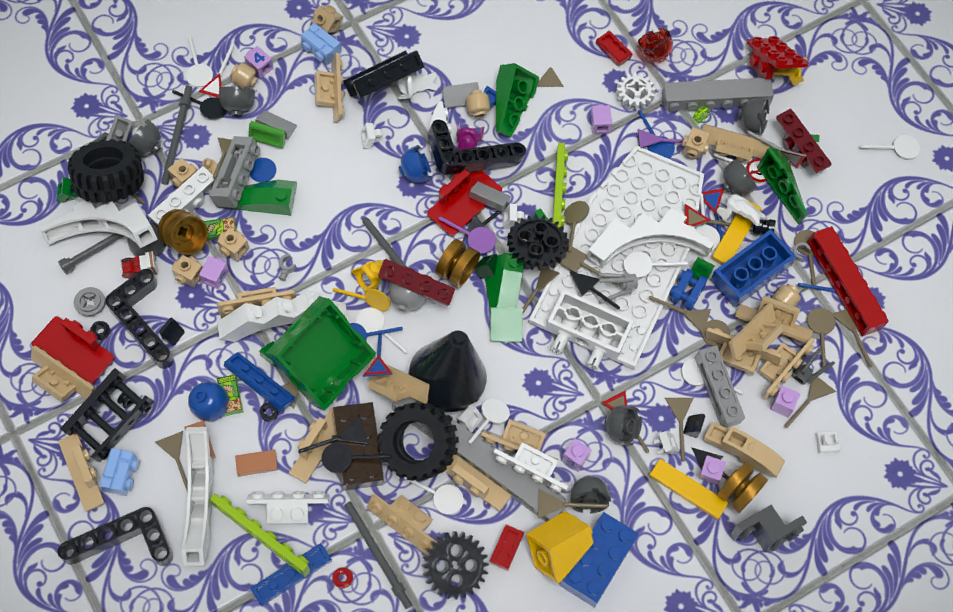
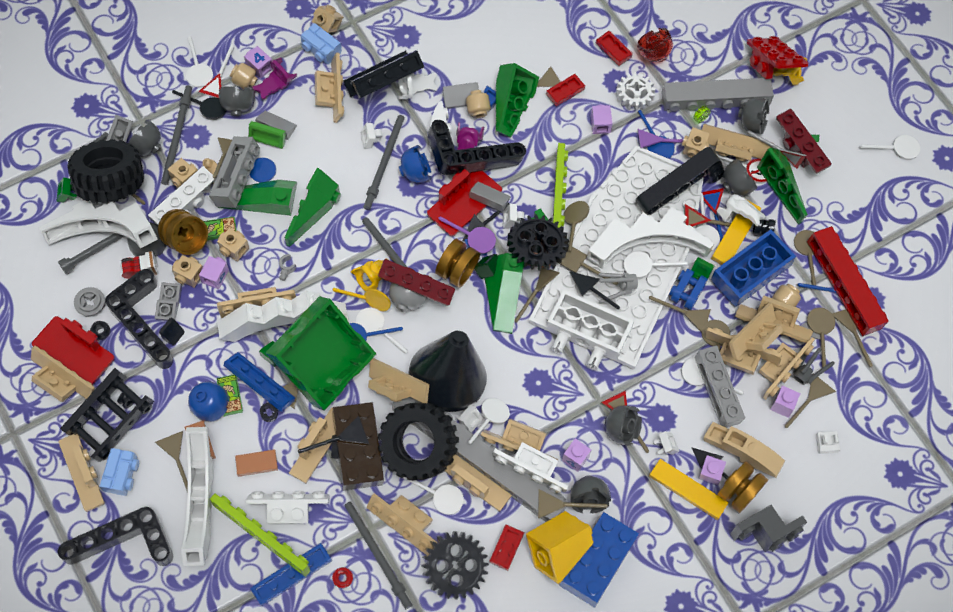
black piece [322,442,391,473] -> none
blue piece [362,334,392,377] -> none
piece [490,306,523,344] -> none
dark tan piece [665,398,694,462] -> none
black slope [683,414,706,438] -> none
light grey piece [790,242,811,261] -> none
none -> light grey slope [155,282,182,320]
none -> magenta hair [252,58,297,99]
none -> green wedge [284,168,341,247]
none -> dark grey bar [363,115,405,210]
none -> red plate [546,74,586,107]
none -> black beam [635,147,724,215]

